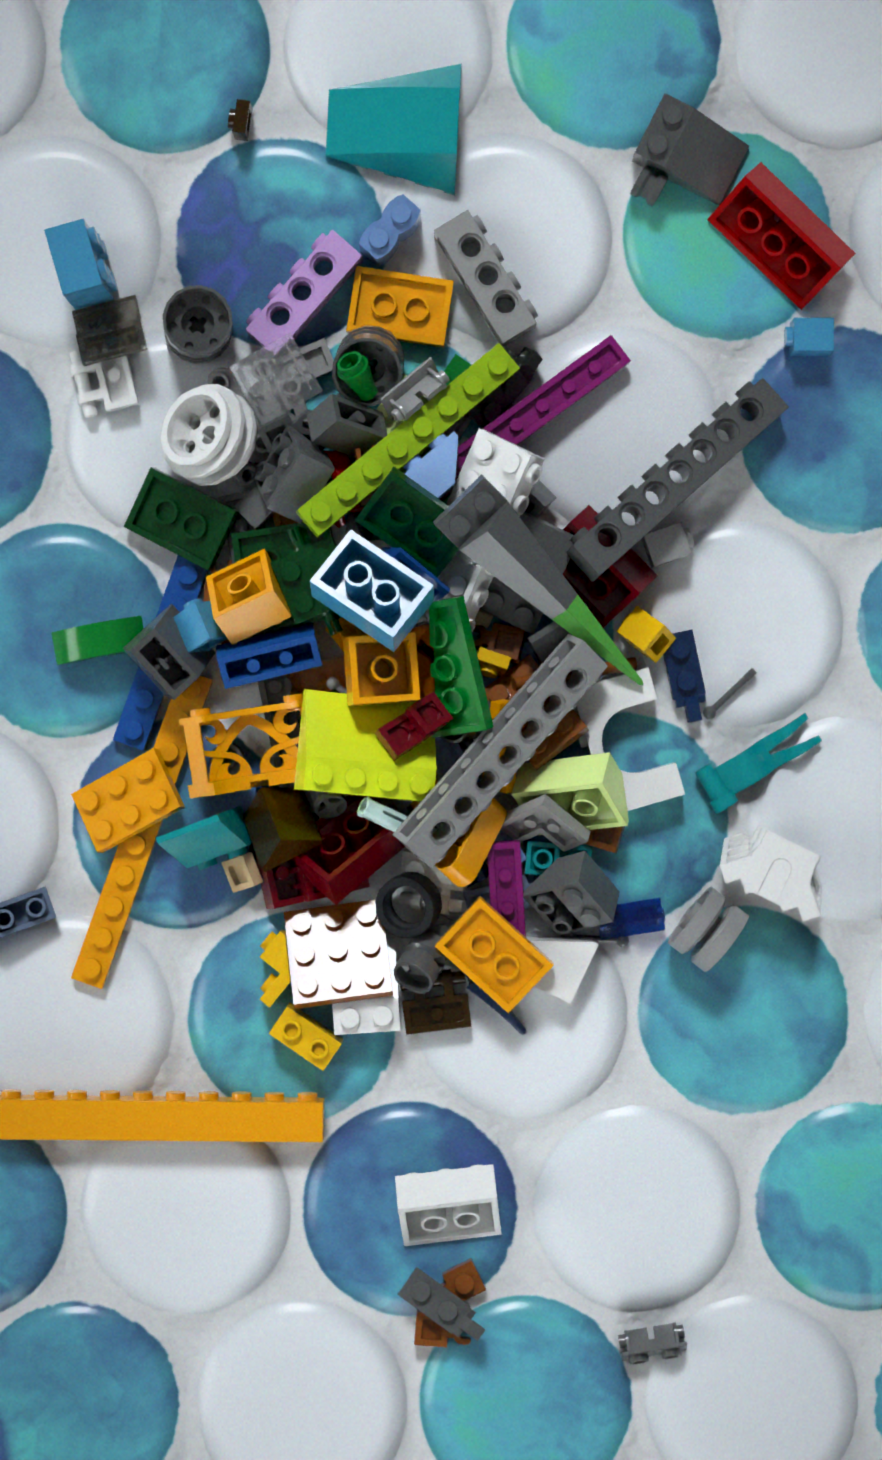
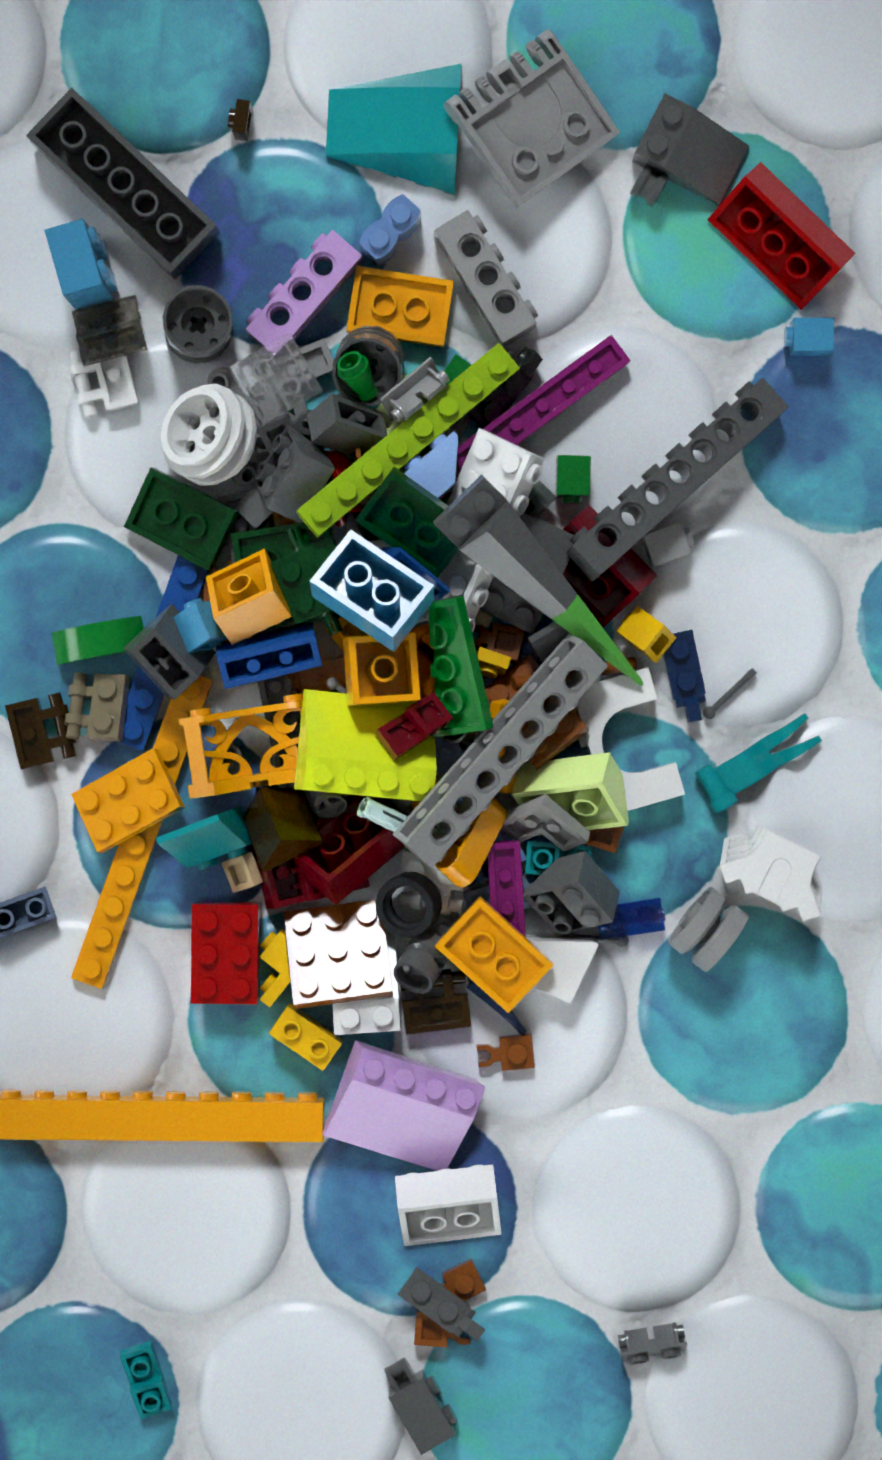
none -> dark brown plate [5,692,76,770]
none -> dark grey brick [26,87,220,280]
none -> dark tan plate [64,673,130,742]
none -> teal slope [120,1341,172,1419]
none -> red brick [190,901,261,1005]
none -> lavender slope [322,1040,485,1171]
none -> dark grey brick [384,1357,458,1455]
none -> light grey hinge [444,29,620,209]
none -> dark orange plate [476,1034,535,1071]
none -> green brick [555,455,591,504]

